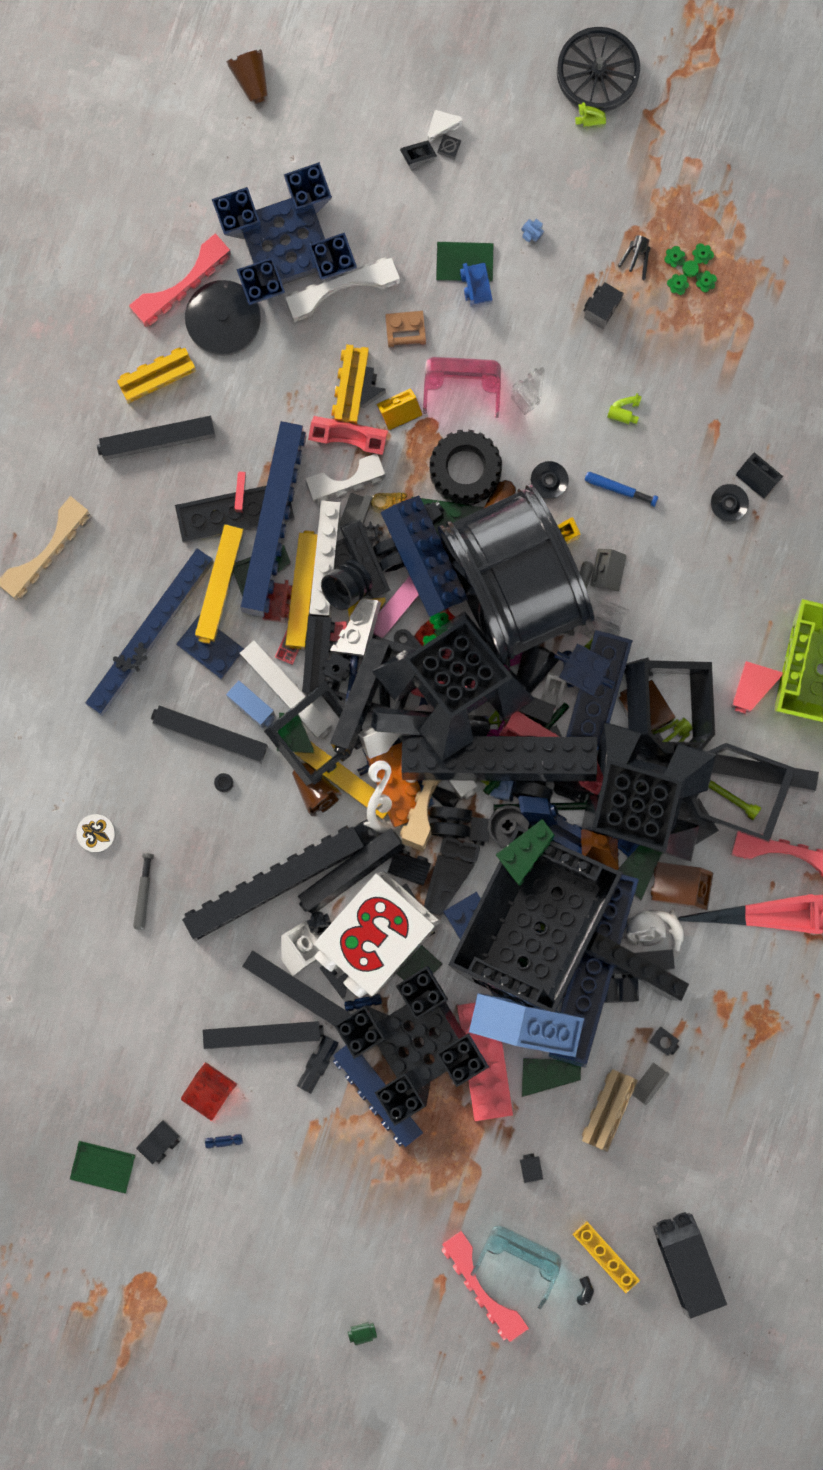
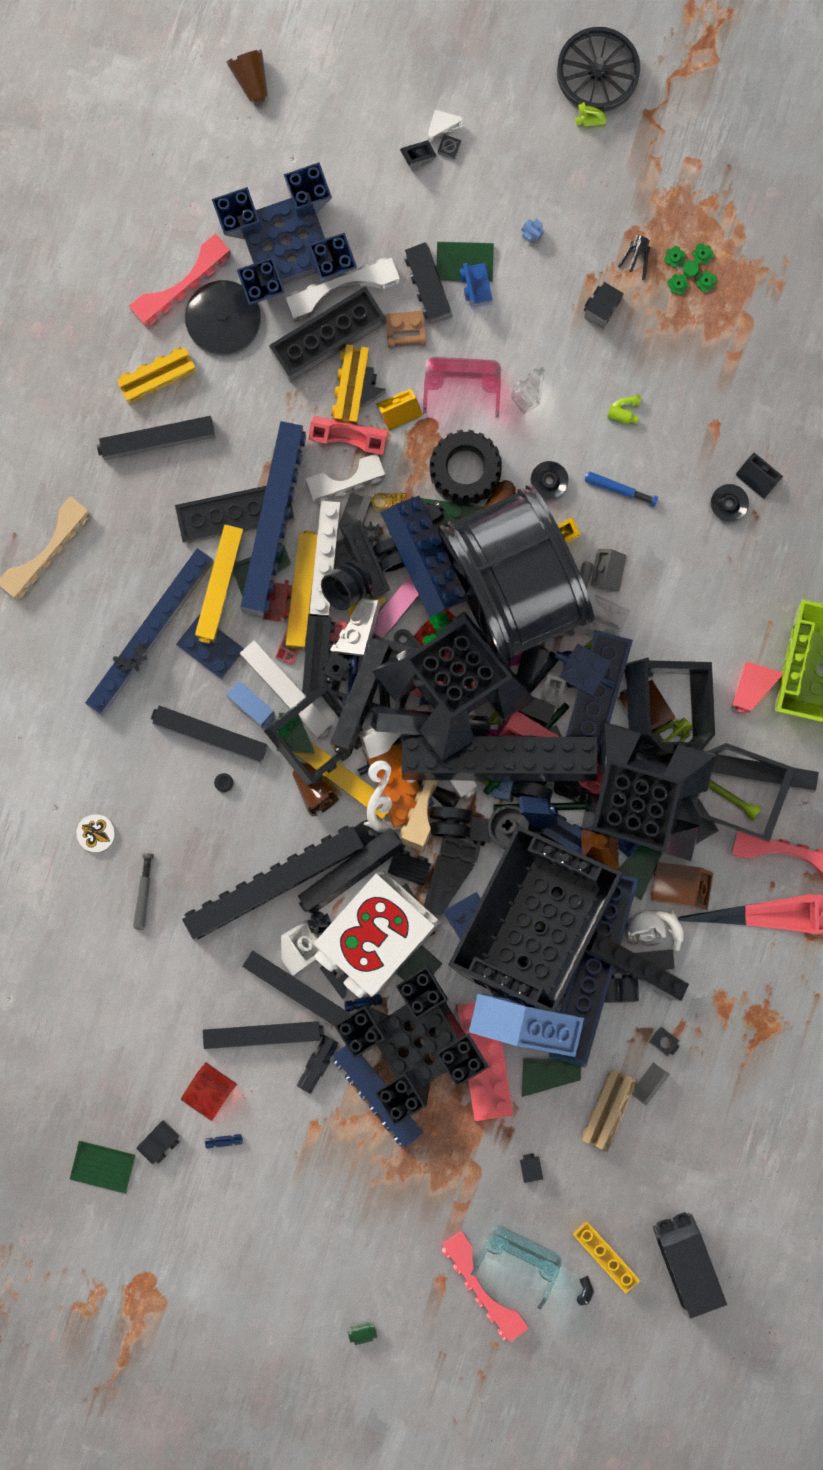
coral tile [235,471,246,513] -> none
dark green wing [496,819,555,886] -> none
none -> black brick [269,286,386,382]
none -> black brick [404,242,453,323]

